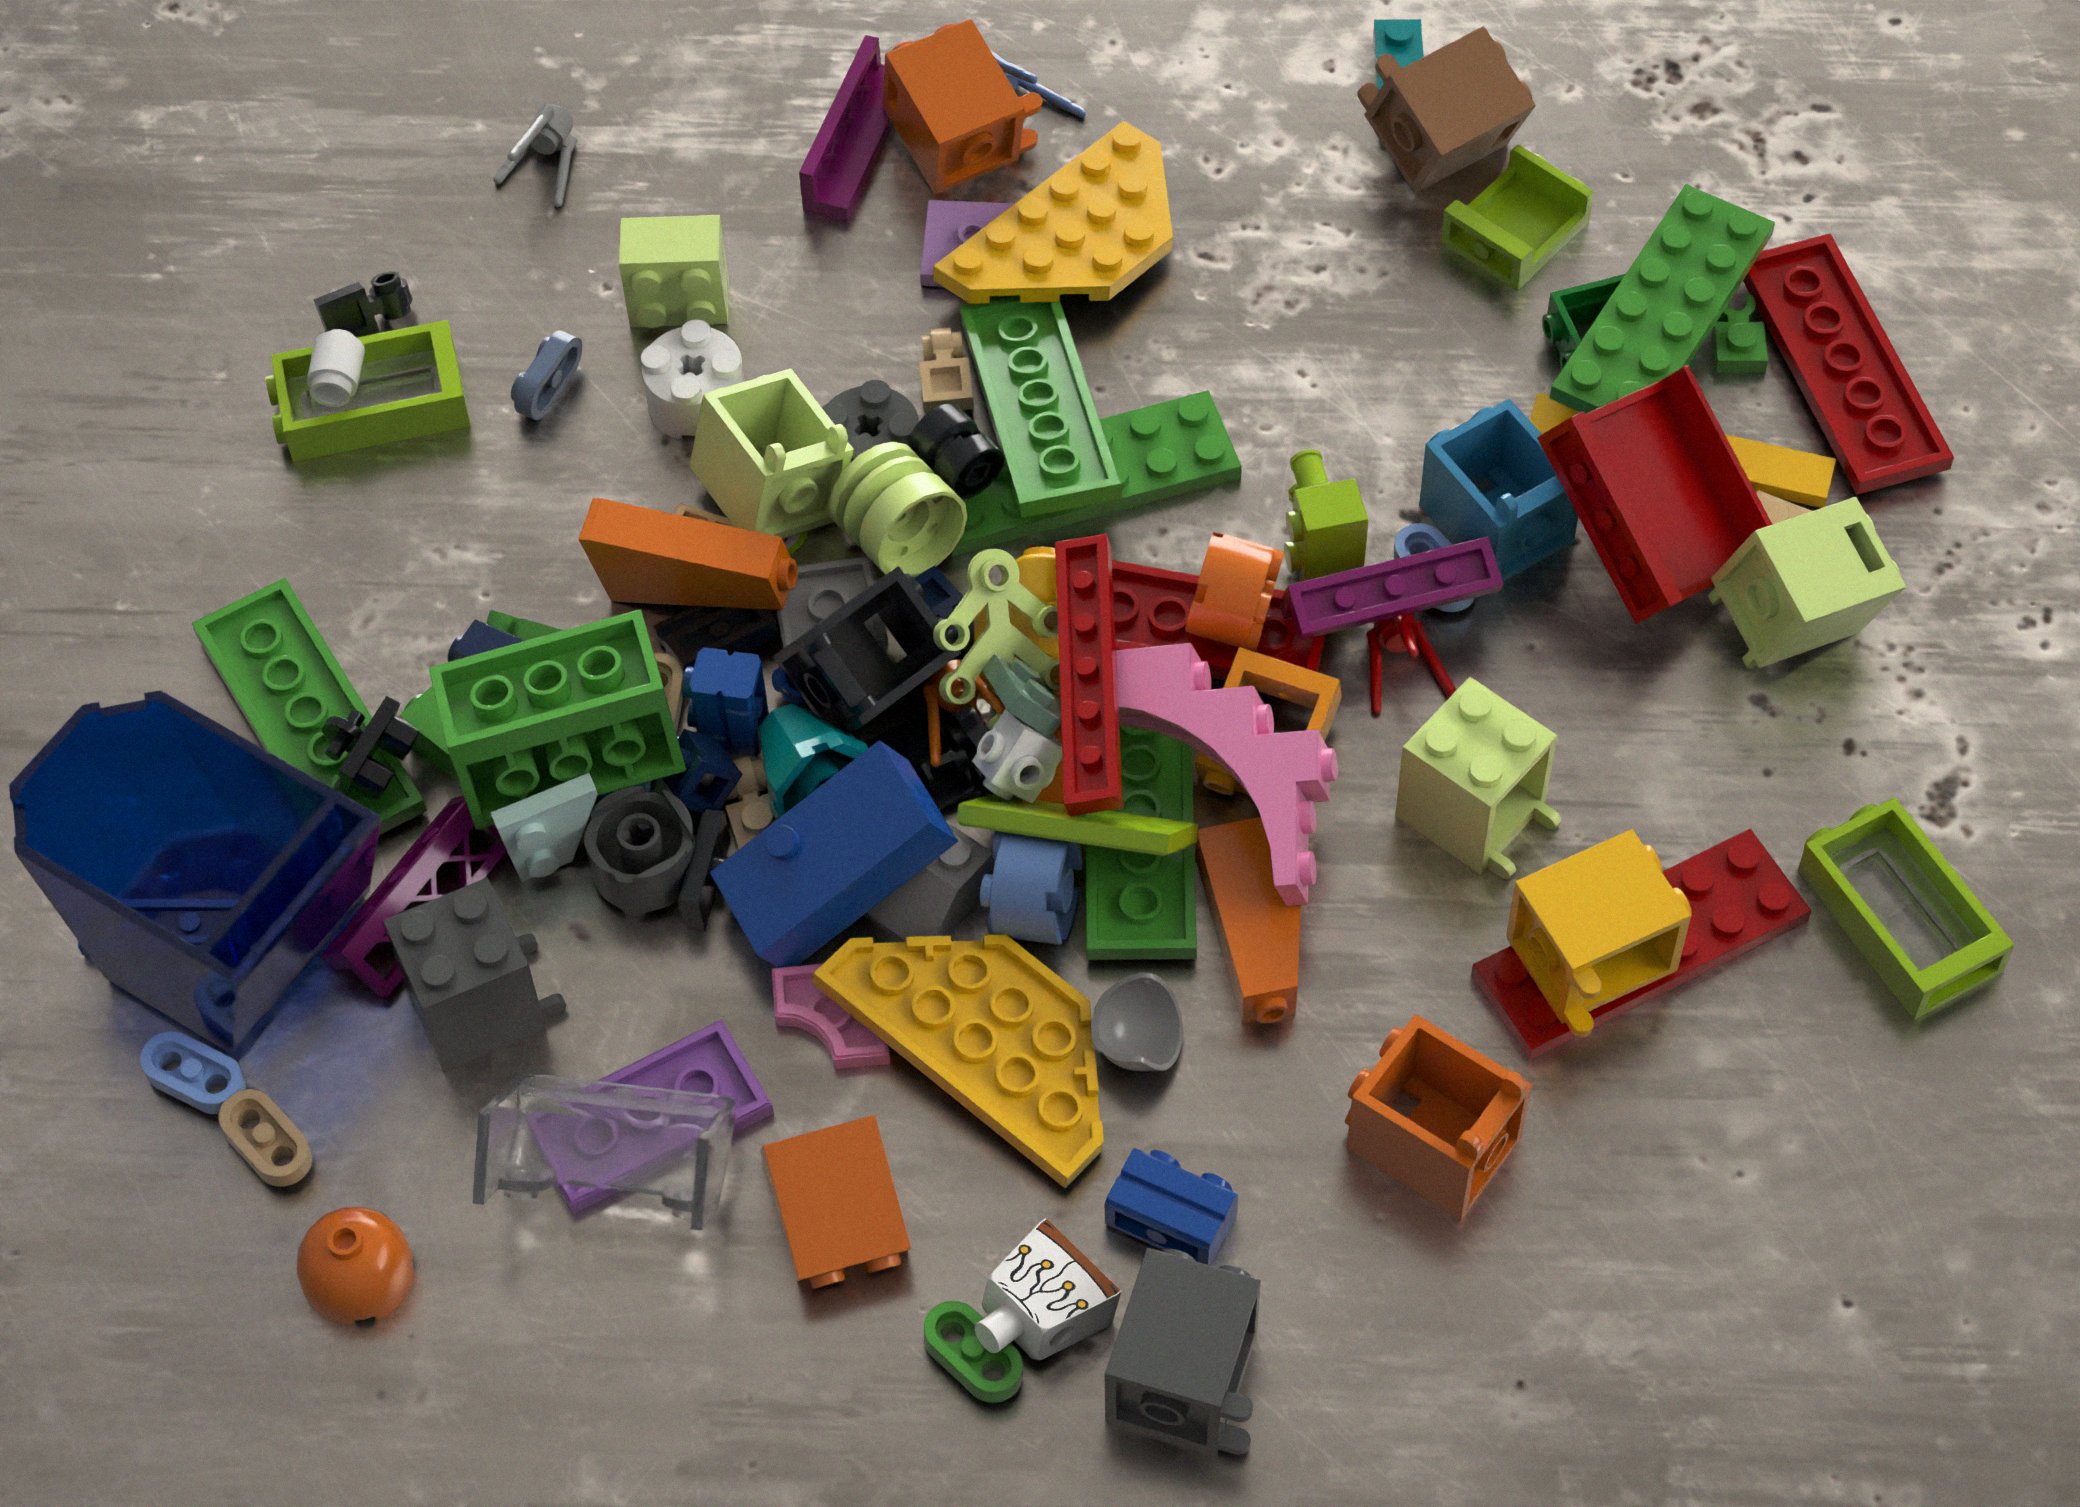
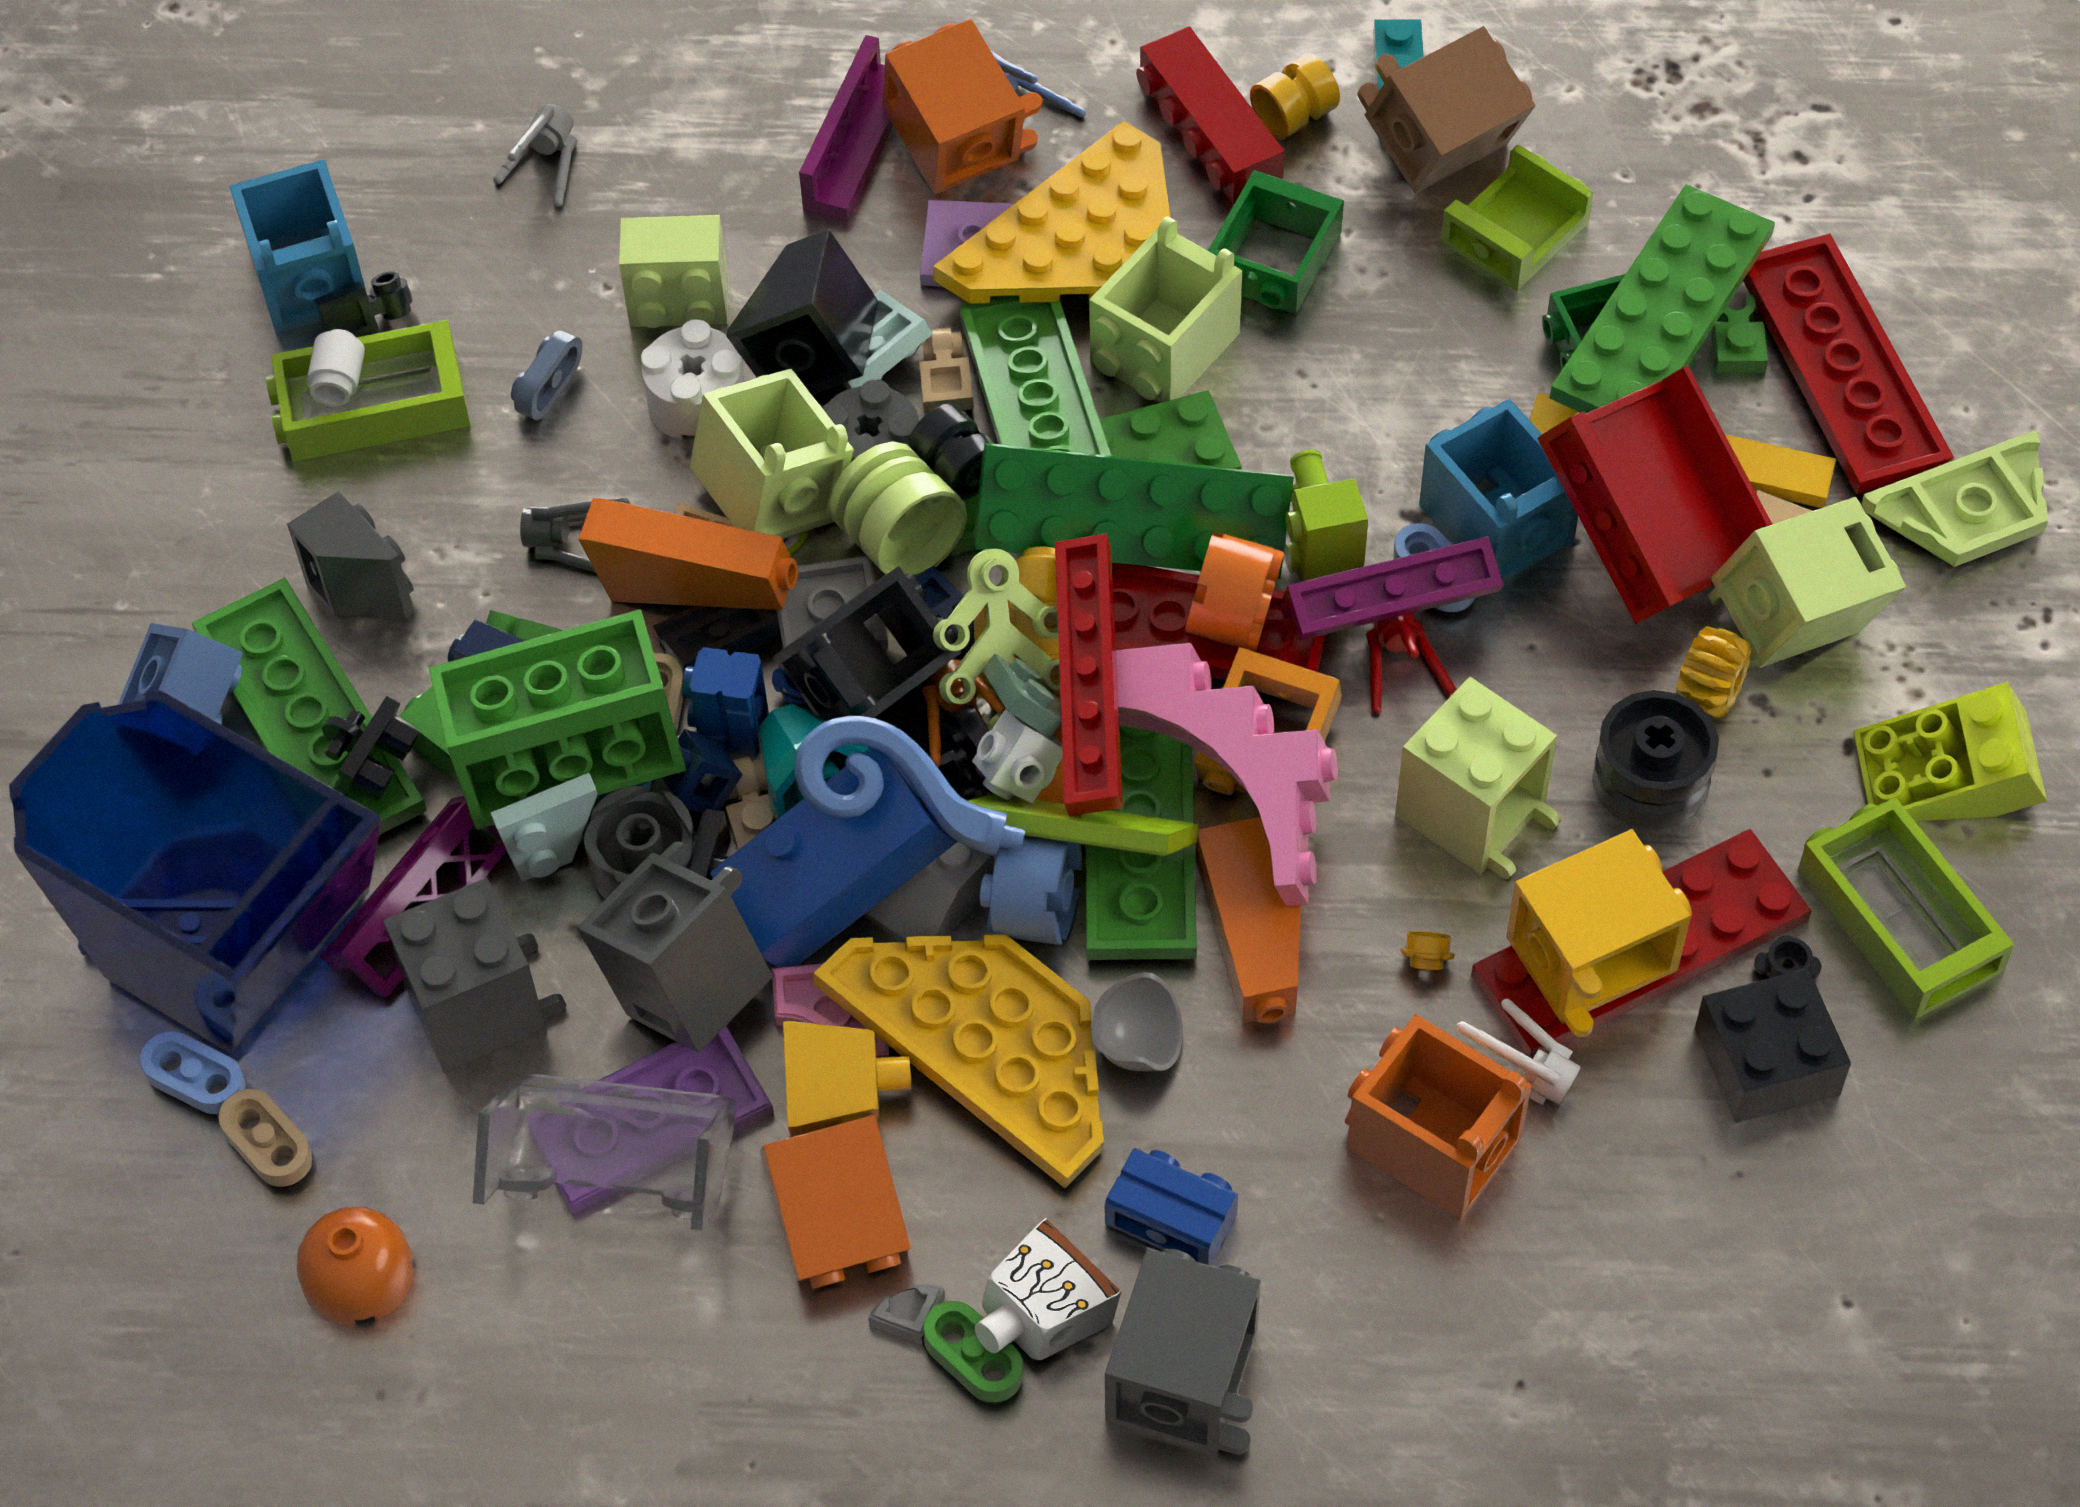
none -> medium blue slope [112,623,243,751]
none -> dark azure container [229,159,367,334]
none -> dark grey slope [287,491,415,620]
none -> dark grey plant [520,498,630,572]
none -> dark grey container [577,841,773,1053]
none -> black slope [726,229,879,395]
none -> yellow torso [783,1021,911,1137]
none -> medium blue plant [795,716,1025,856]
none -> light aqua wing [841,289,933,389]
none -> light grey tile [868,1284,945,1346]
none -> green plate [973,443,1294,579]
none -> yellowish green container [1089,216,1242,403]
none -> red brick [1136,26,1285,205]
none -> green window [1208,170,1344,315]
none -> yellow wheel [1250,54,1340,140]
none -> yellow plate [1400,931,1455,970]
none -> white plant [1457,999,1581,1105]
none -> black wheel [1592,690,1719,830]
none -> yellow gear [1676,626,1752,719]
none -> black brick [1695,968,1851,1123]
none -> black plate [1754,935,1822,978]
none -> neon yellow slope [1853,682,2047,822]
none -> yellowish green wing [1861,430,2048,567]

